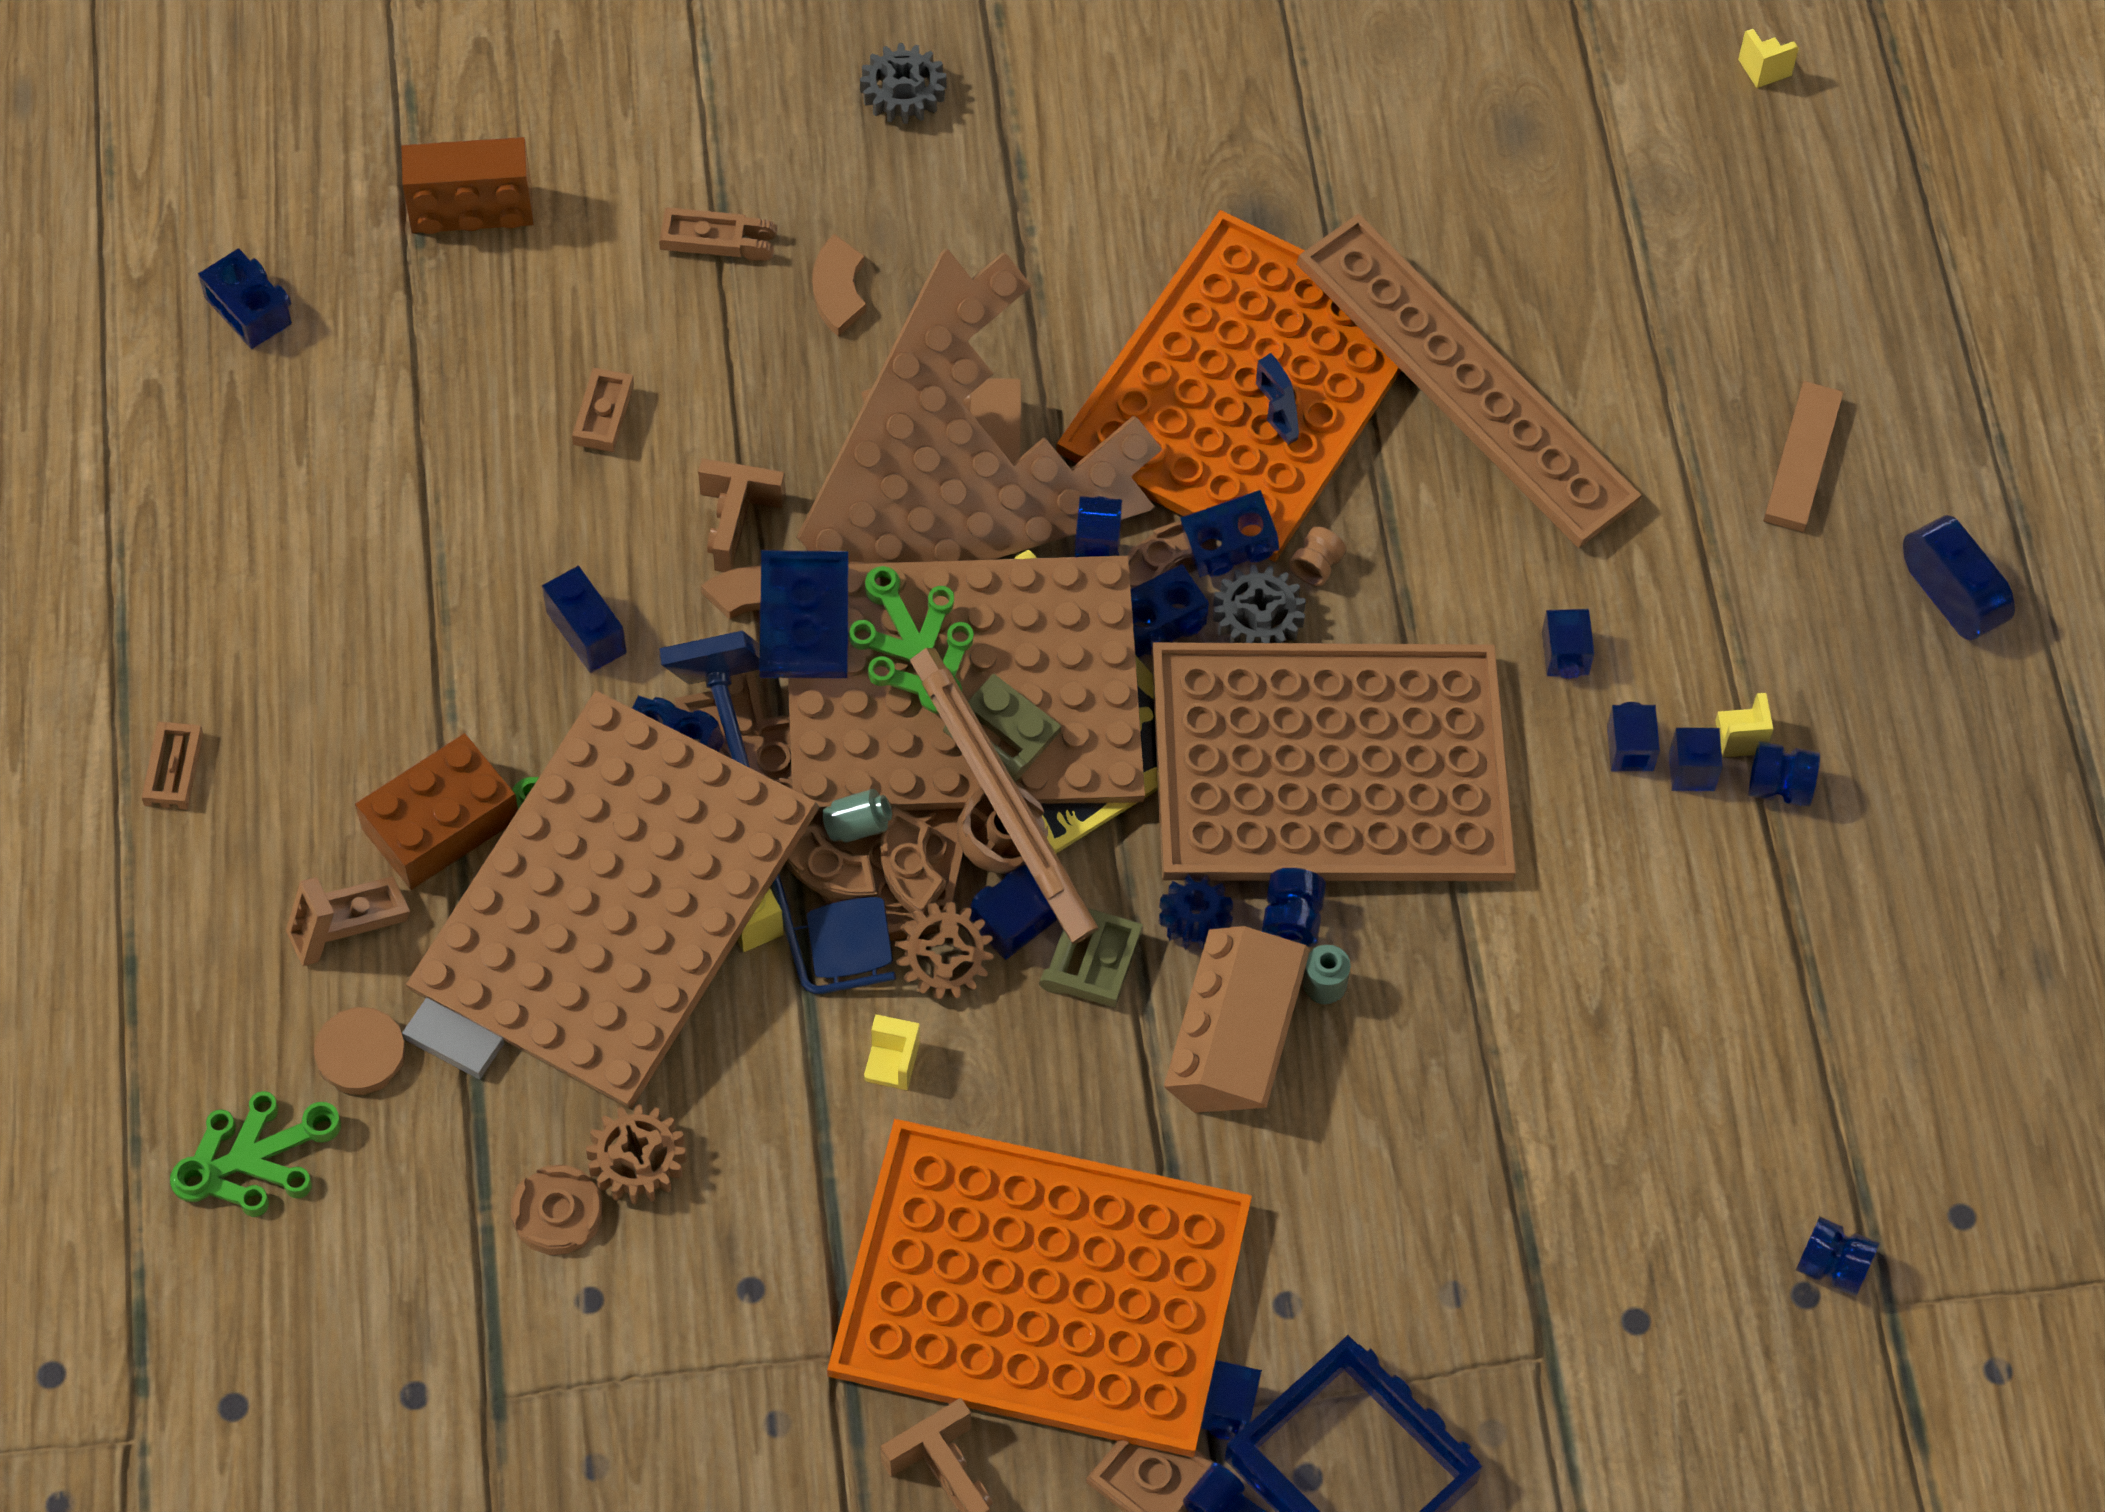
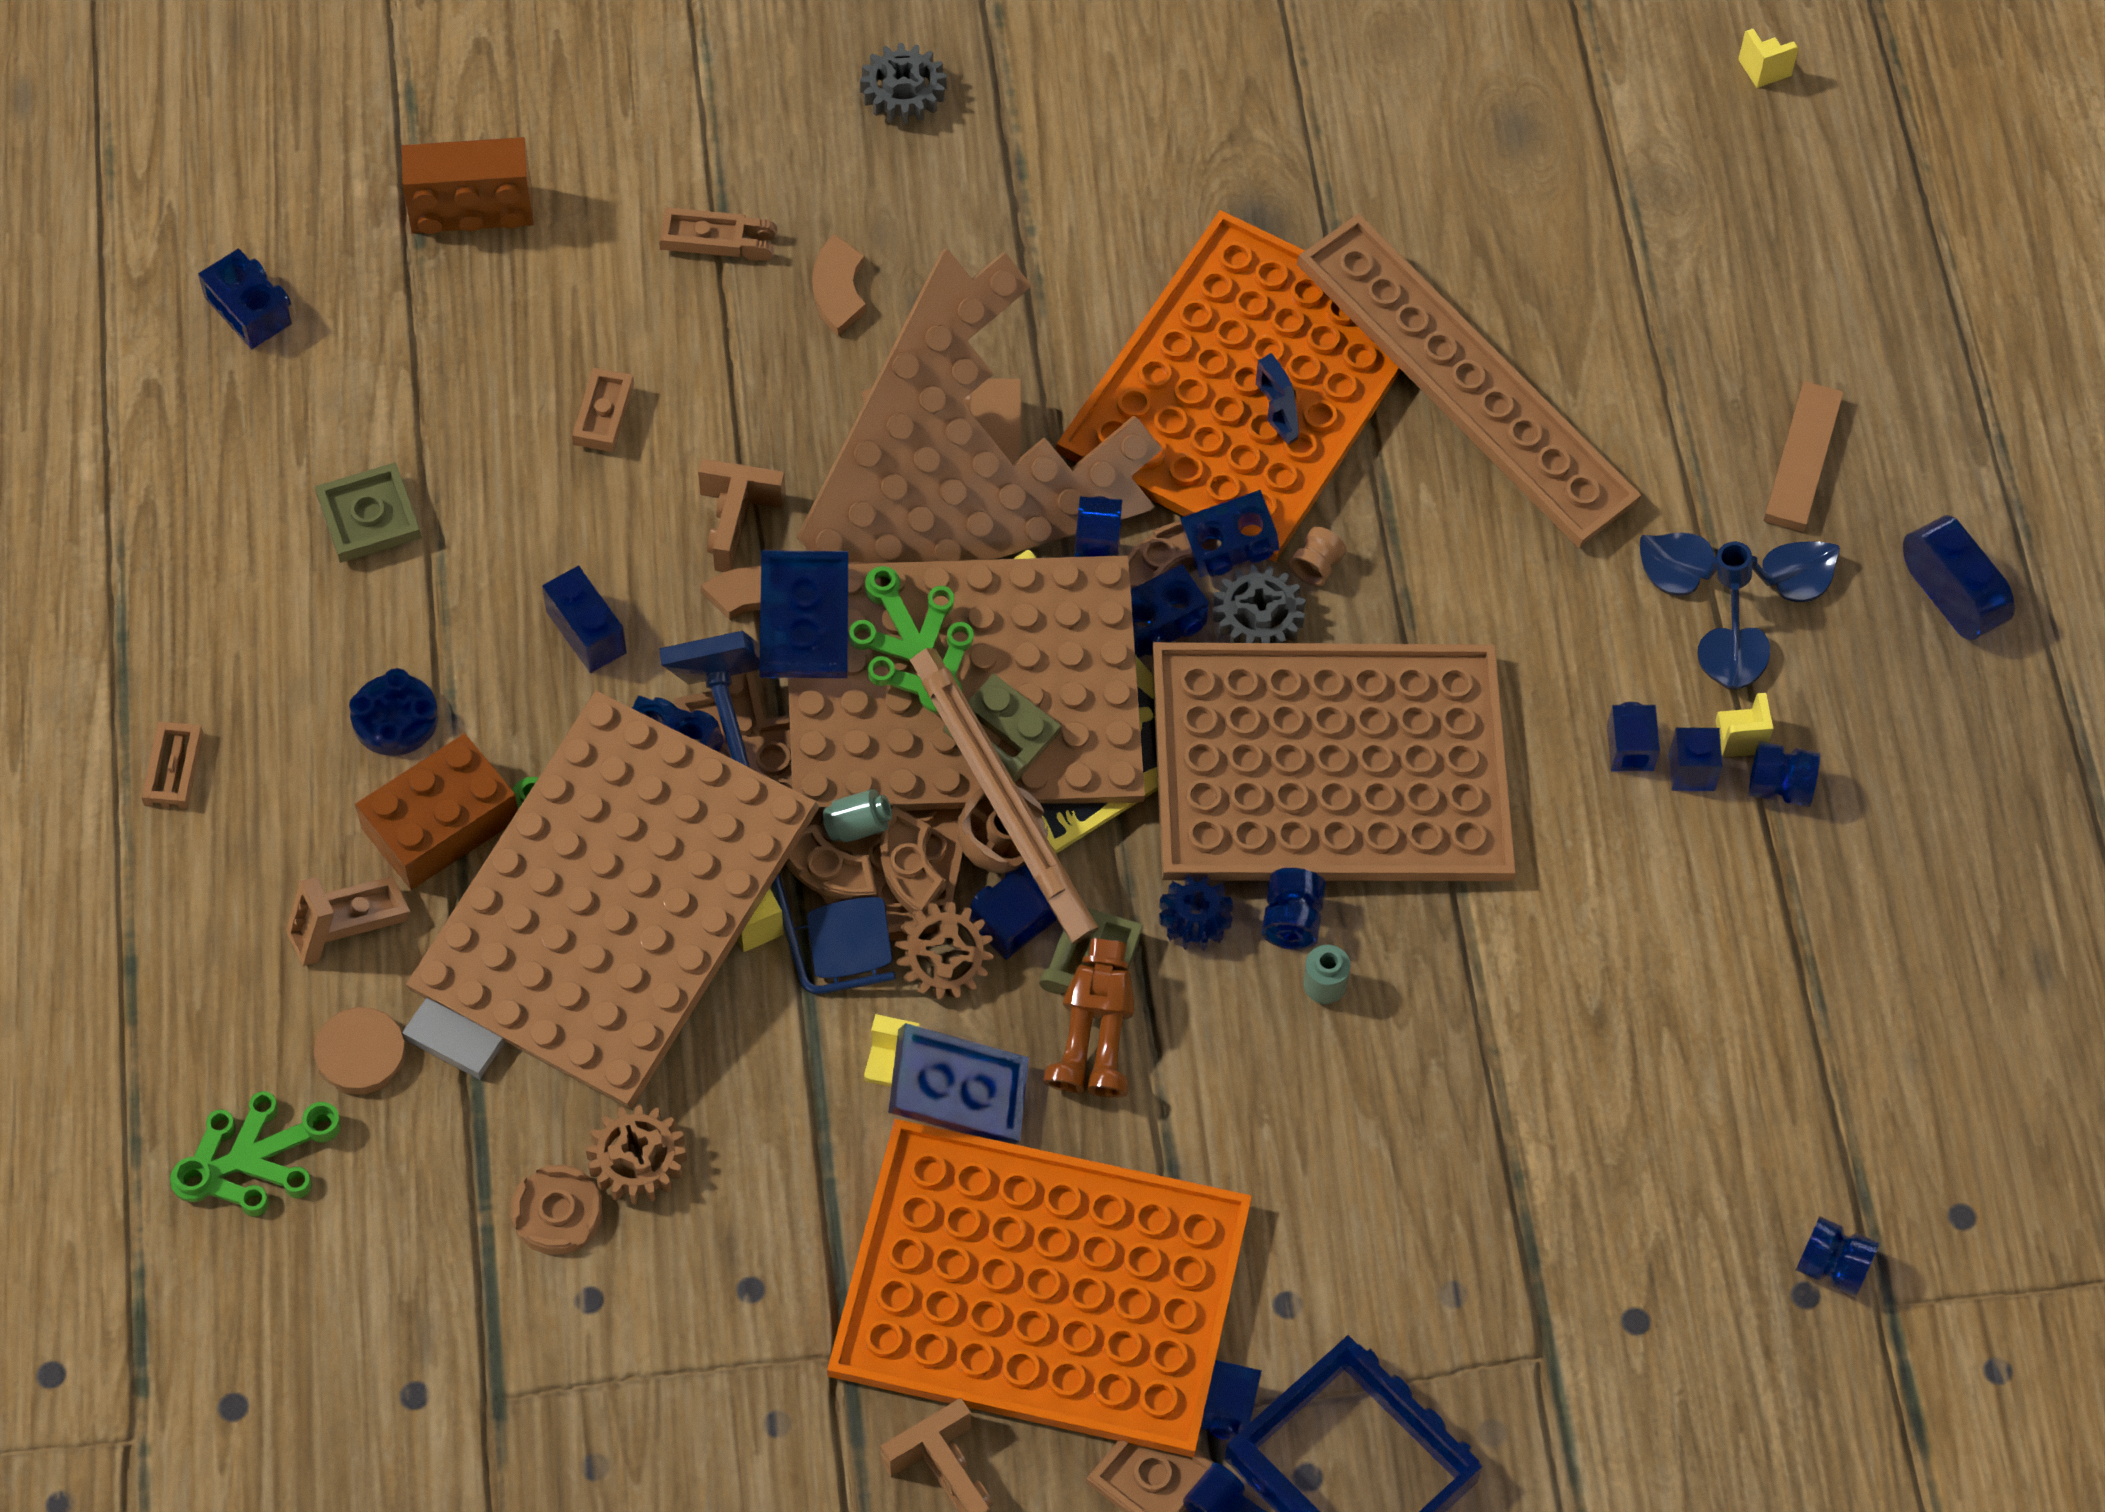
medium nougat slope [1164,926,1310,1113] -> none
clear blue brick [1542,609,1595,679] -> none
none -> olive plate [314,462,422,563]
none -> clear blue tile [349,668,439,756]
none -> clear blue plate [888,1023,1029,1144]
none -> dark orange piece [1043,938,1134,1098]
none -> dark blue plant [1640,533,1840,690]

